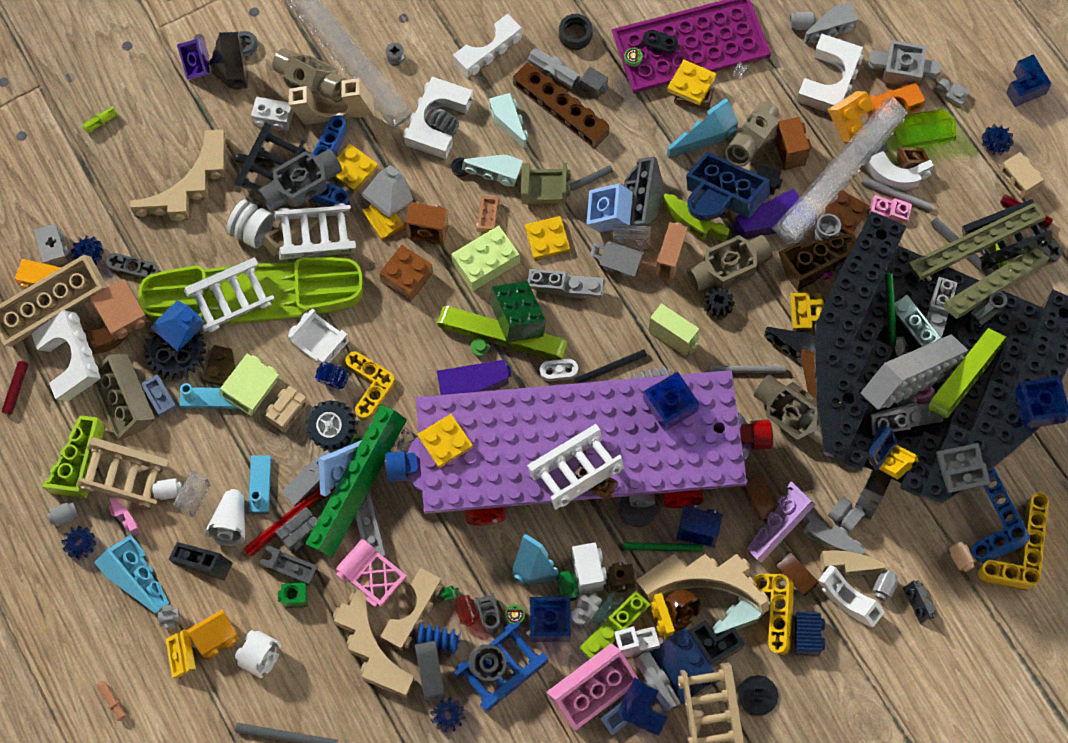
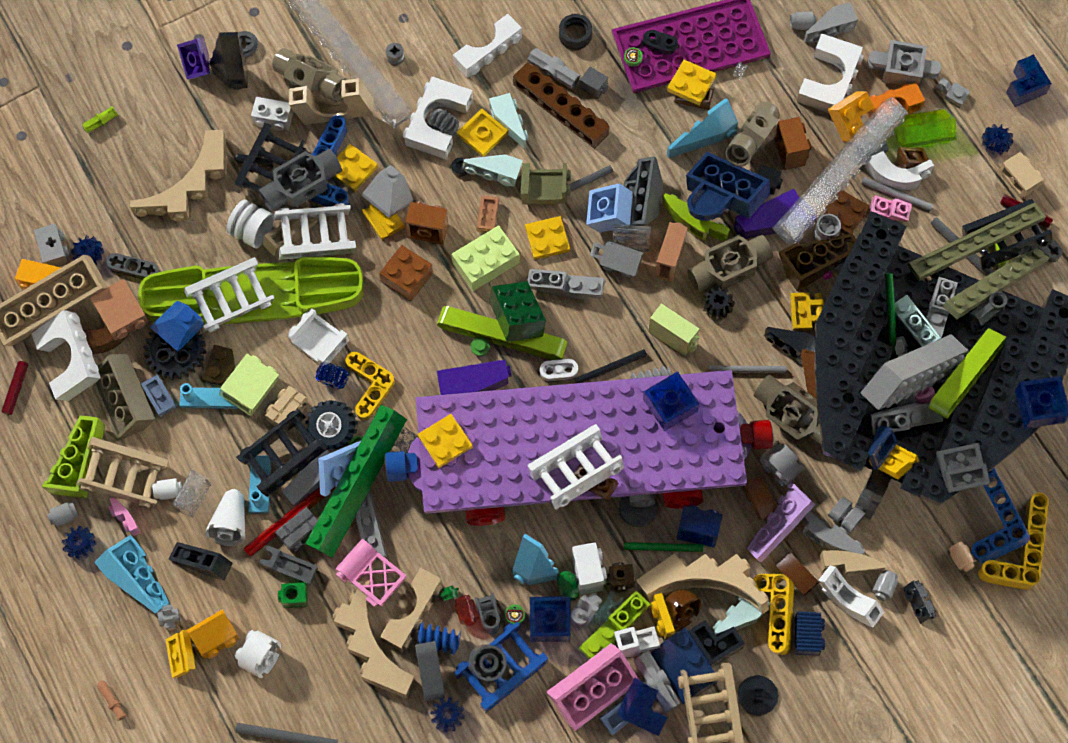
none -> black fence [236,409,329,497]
none -> yellow plate [457,109,508,157]
none -> light grey brick [760,441,805,487]

